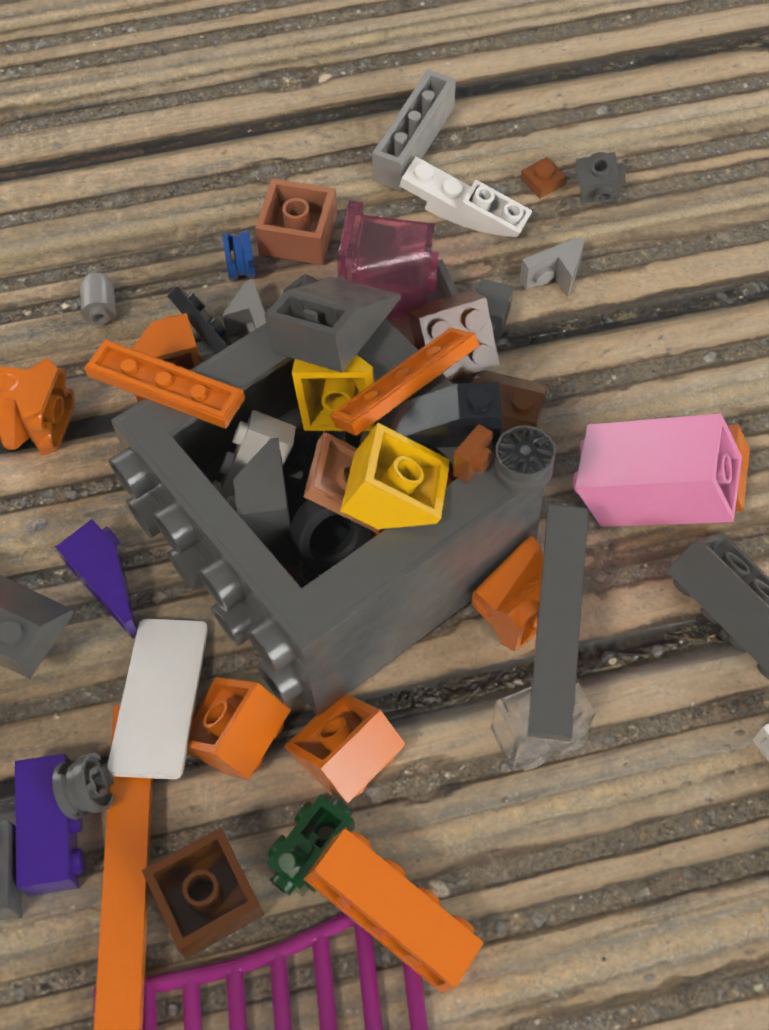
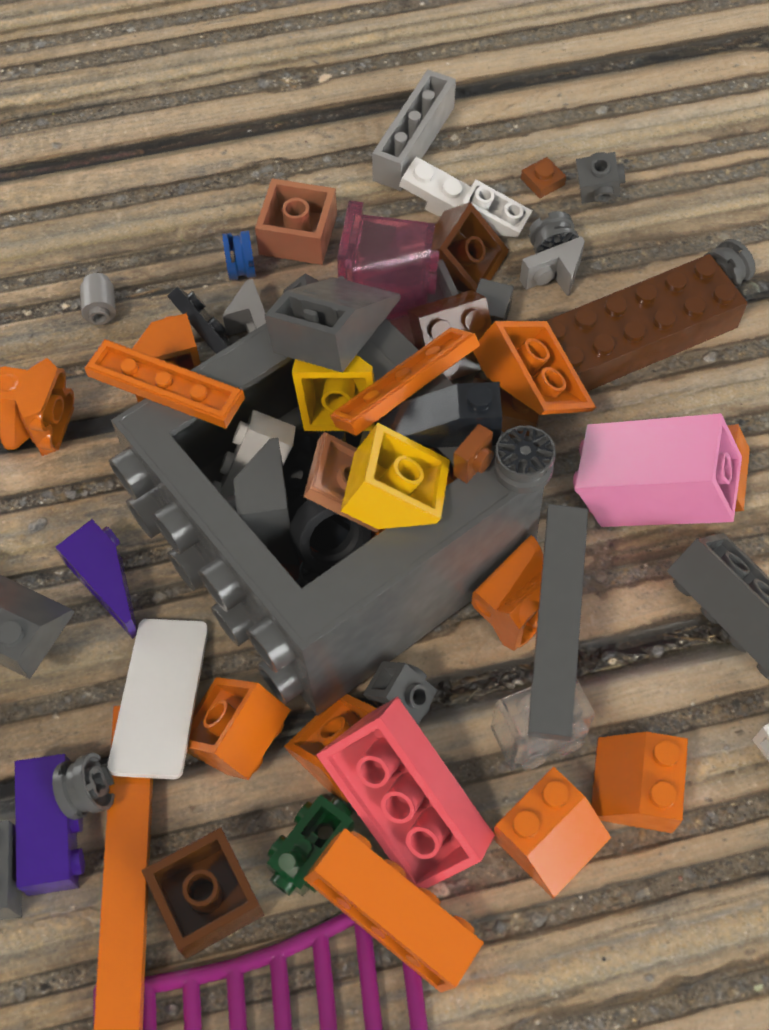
none -> coral slope [316,696,495,889]
none -> dark grey brick [363,661,437,725]
none -> reddish brown slope [416,202,509,292]
none -> orange slope [473,321,596,415]
none -> orange slope [493,766,611,899]
none -> dark grey wheel [528,211,579,254]
none -> reddish brown brick [546,254,748,392]
none -> orange slope [591,731,688,833]
none -> dark grey wheel [704,239,756,288]

